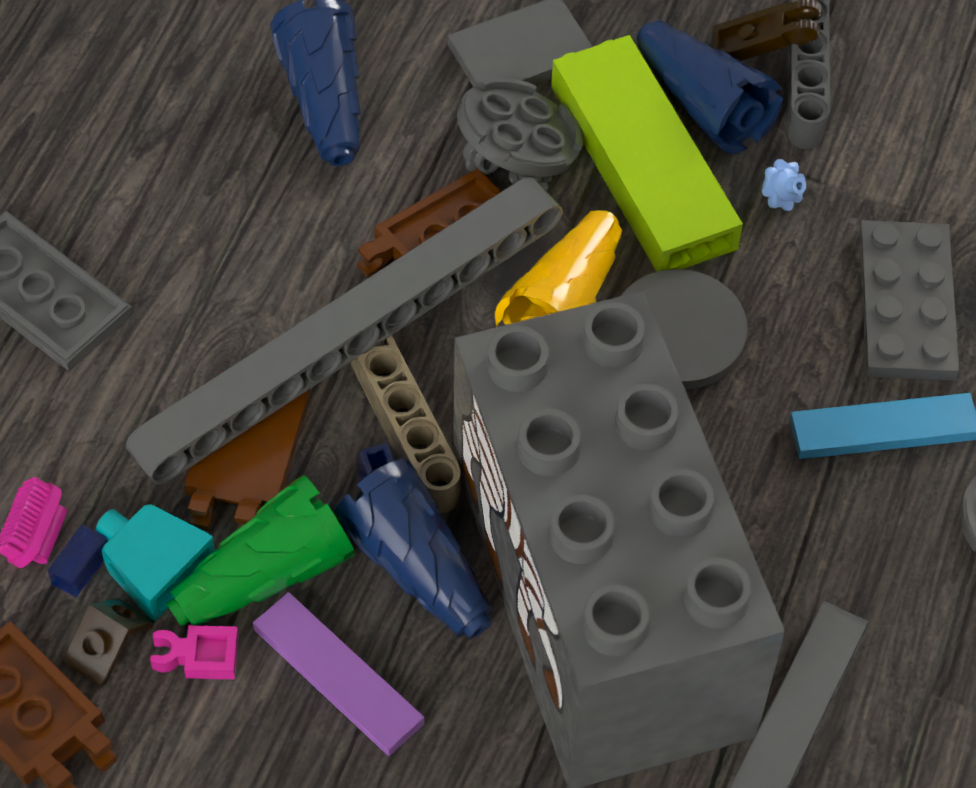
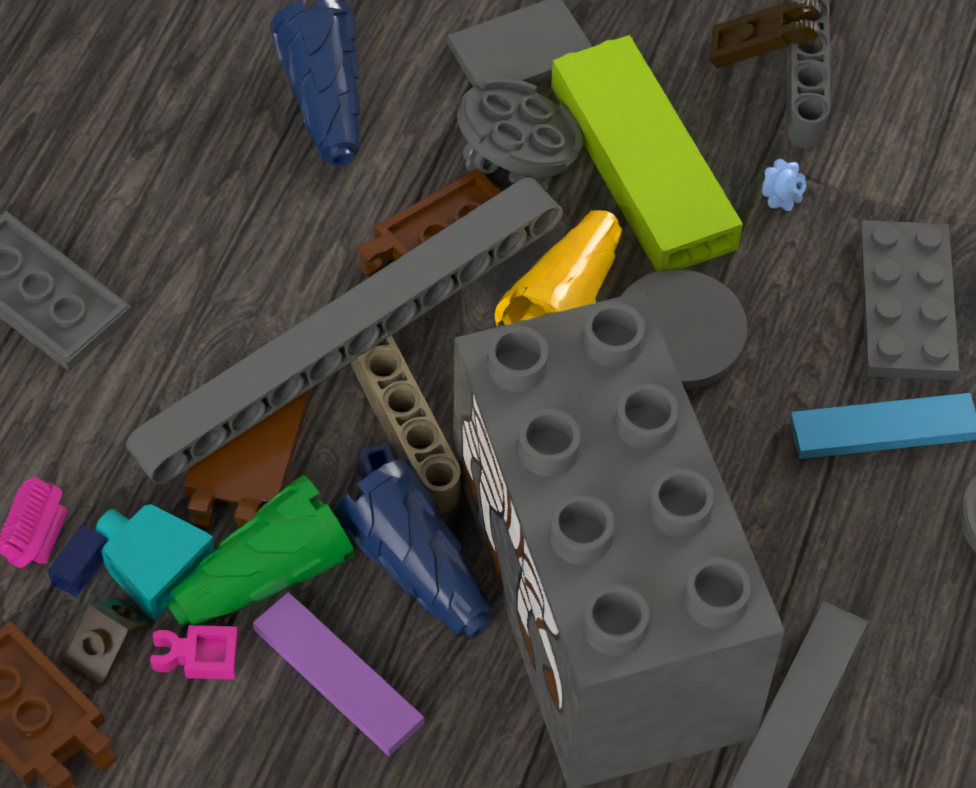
dark blue cone [637,20,783,153] -> none

